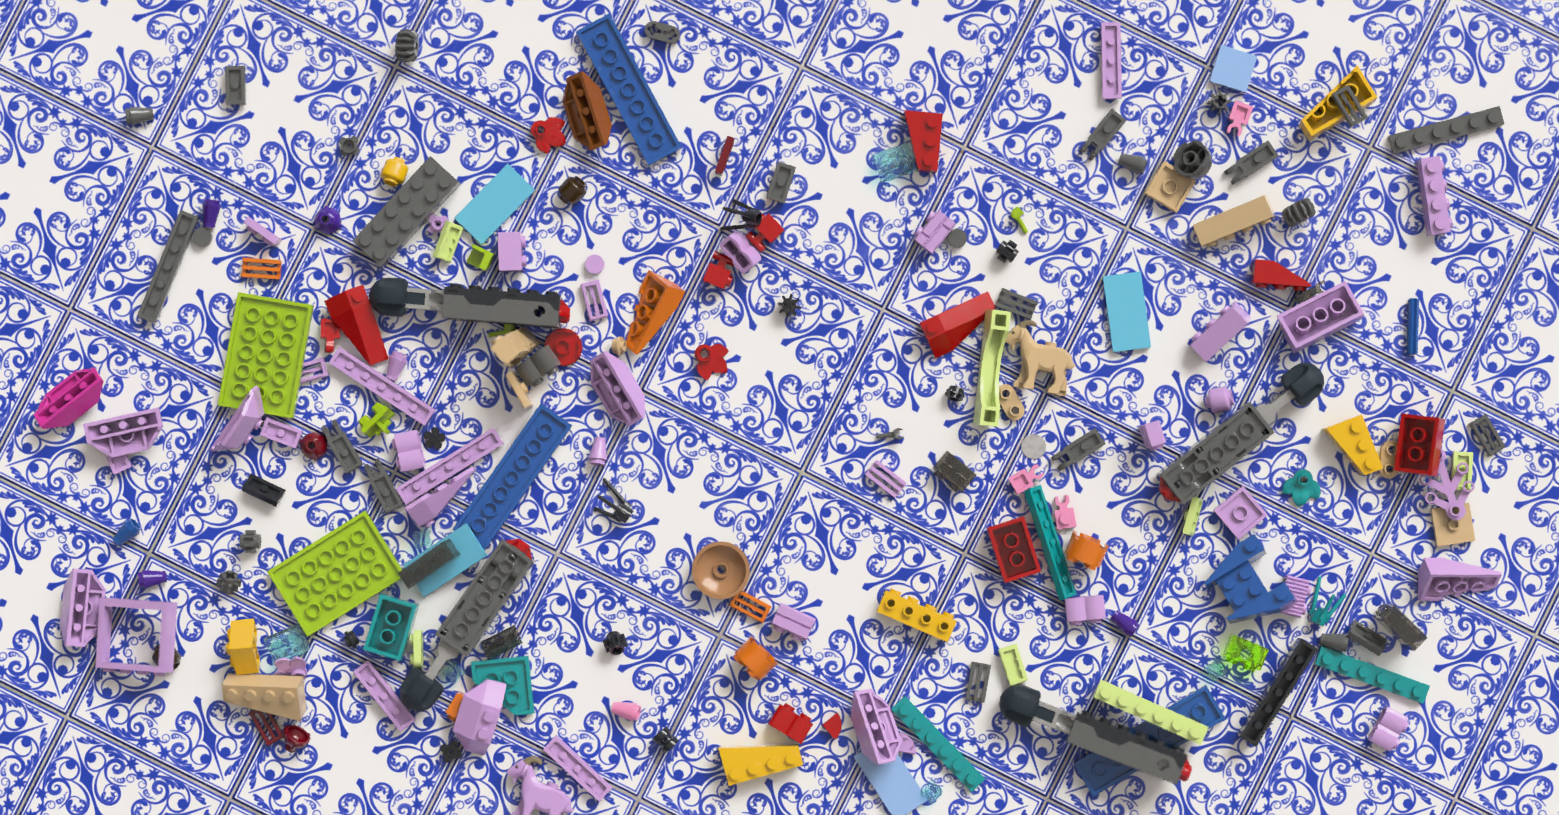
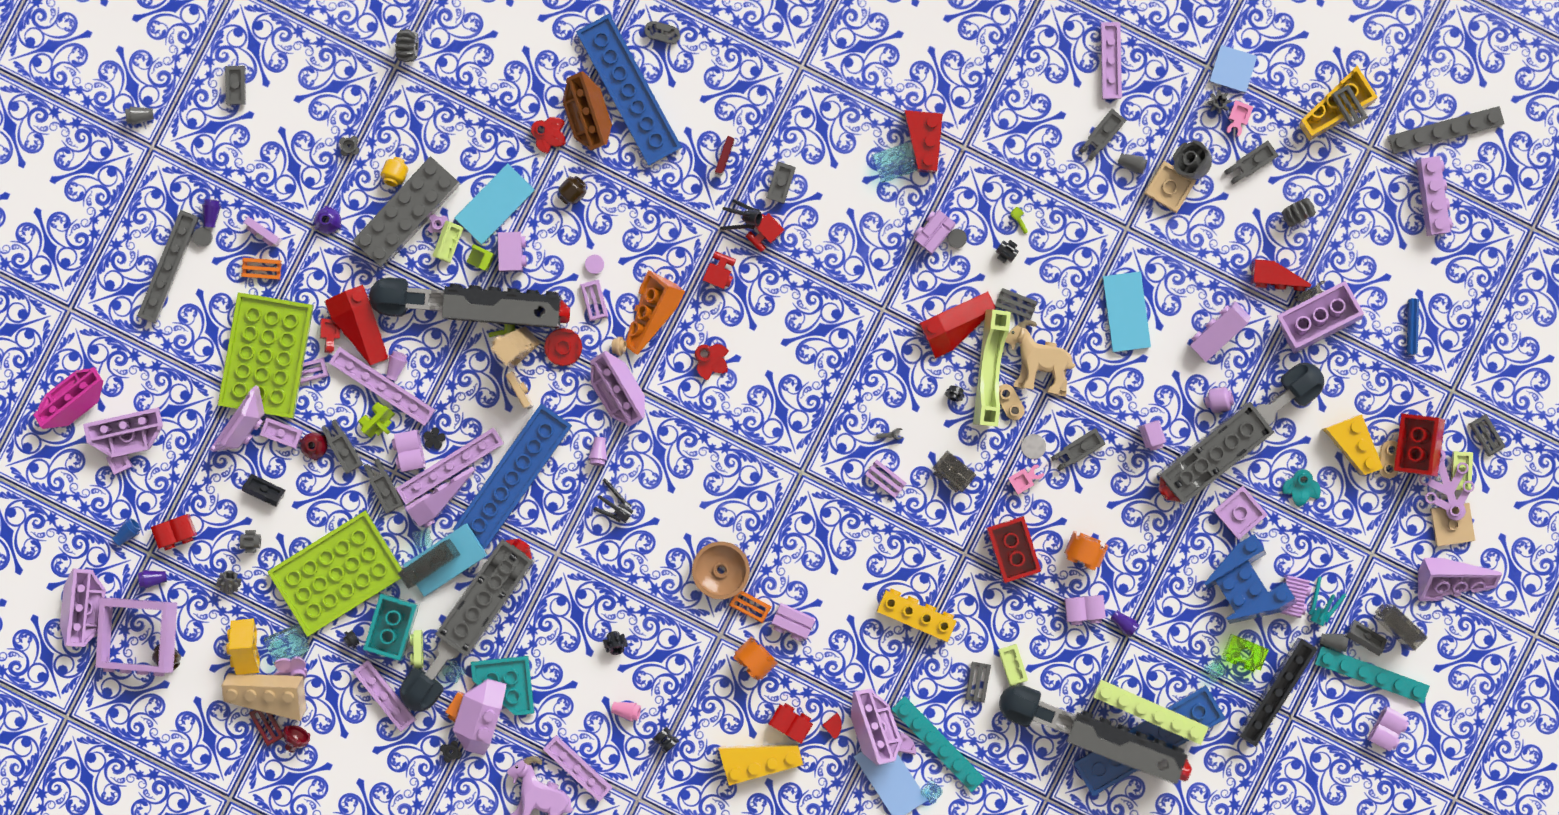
clear smoke plate [480,625,523,660] -> none
dark grey brick [515,345,561,387] -> none
lavender brick [720,230,762,273] -> none
black gear [777,294,801,318] -> none
teal plate [1024,485,1076,600] -> none
bright pink plate [1054,495,1076,530] -> none
yellowish green plate [1182,496,1203,536] -> none
tan wedge [1193,195,1275,248] -> none
none -> red brick [151,514,197,551]

